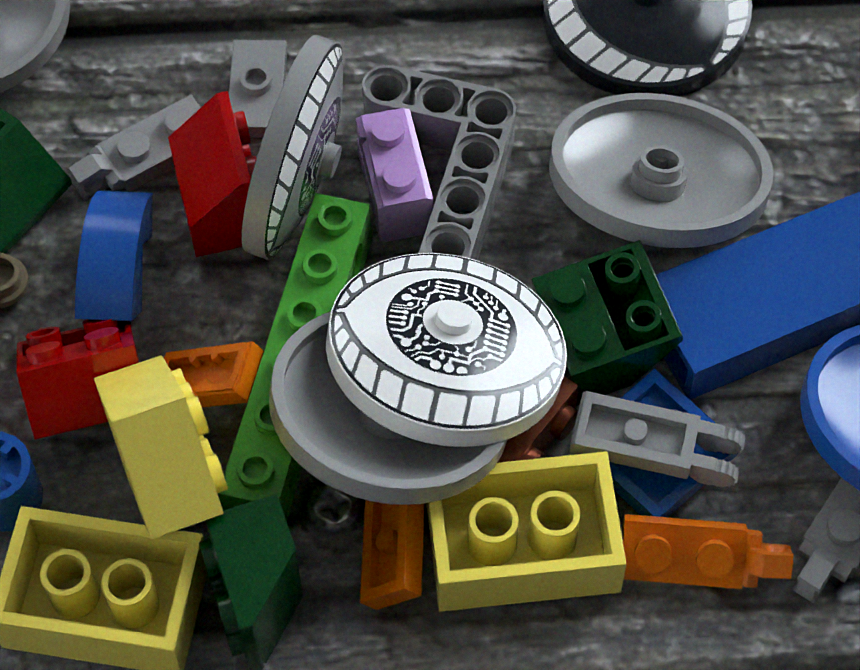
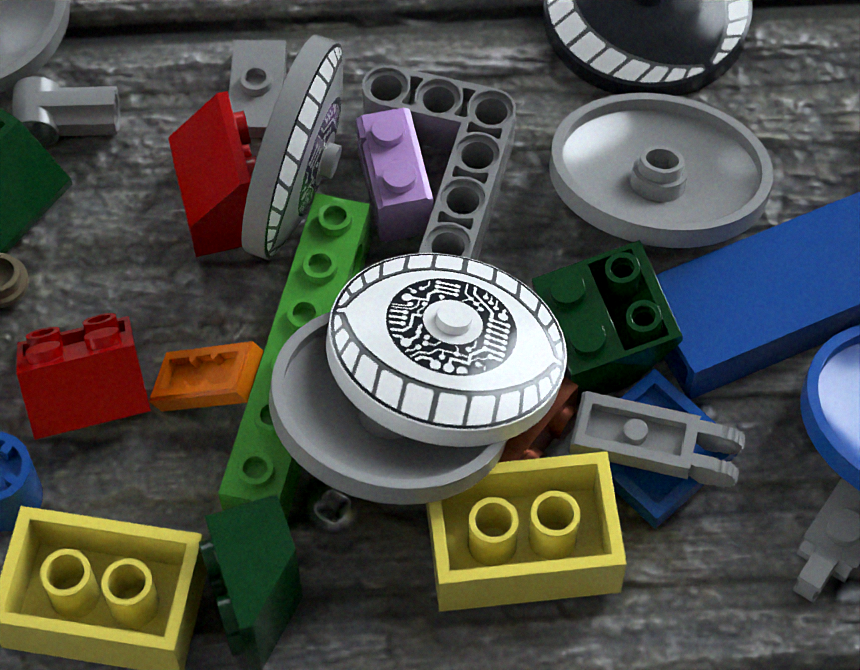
light grey hinge [68,95,201,201] -> none
blue brick [75,191,153,321] -> none
light yellow brick [94,355,228,539] -> none
orange plate [360,500,425,610] -> none
orange hinge [622,514,794,589] -> none
none -> light grey piece [11,76,120,148]

